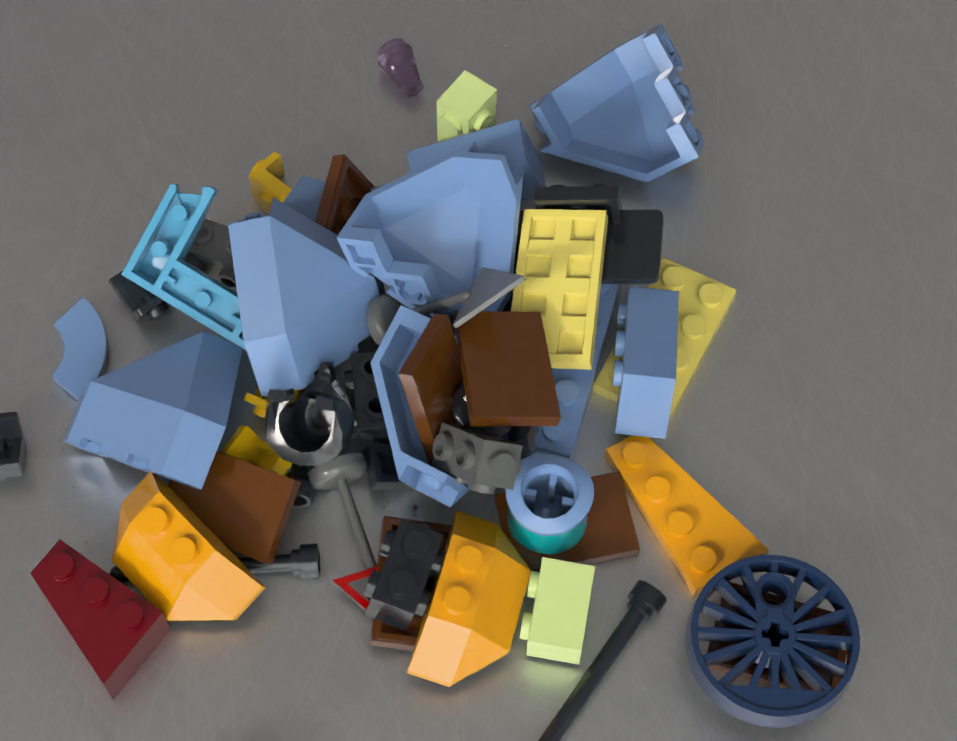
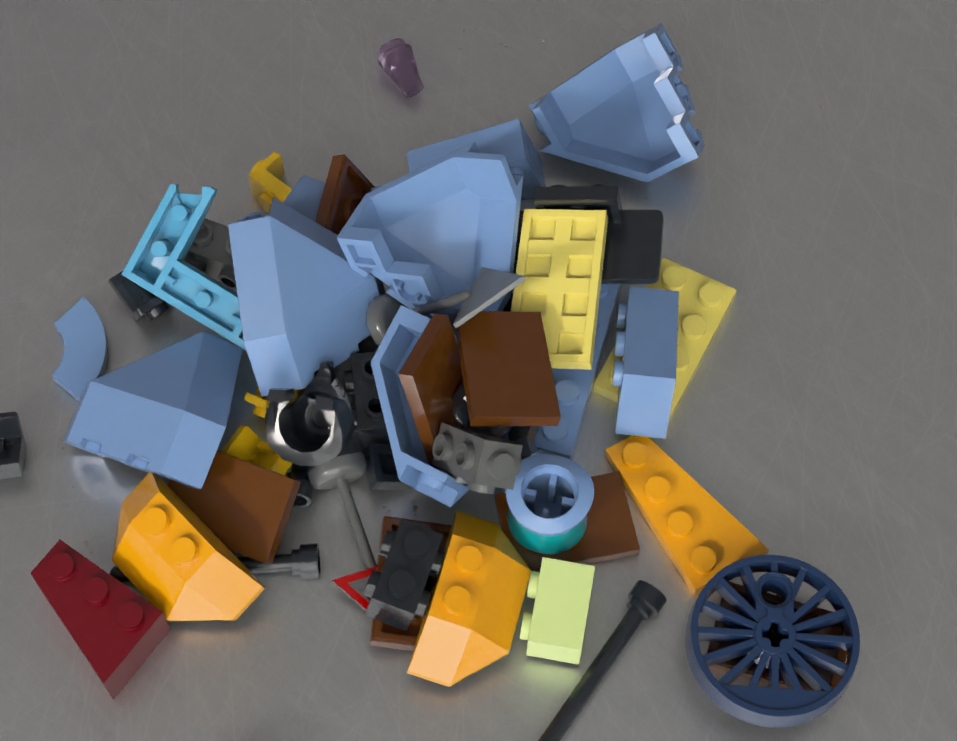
yellowish green brick [436,70,497,142] -> none

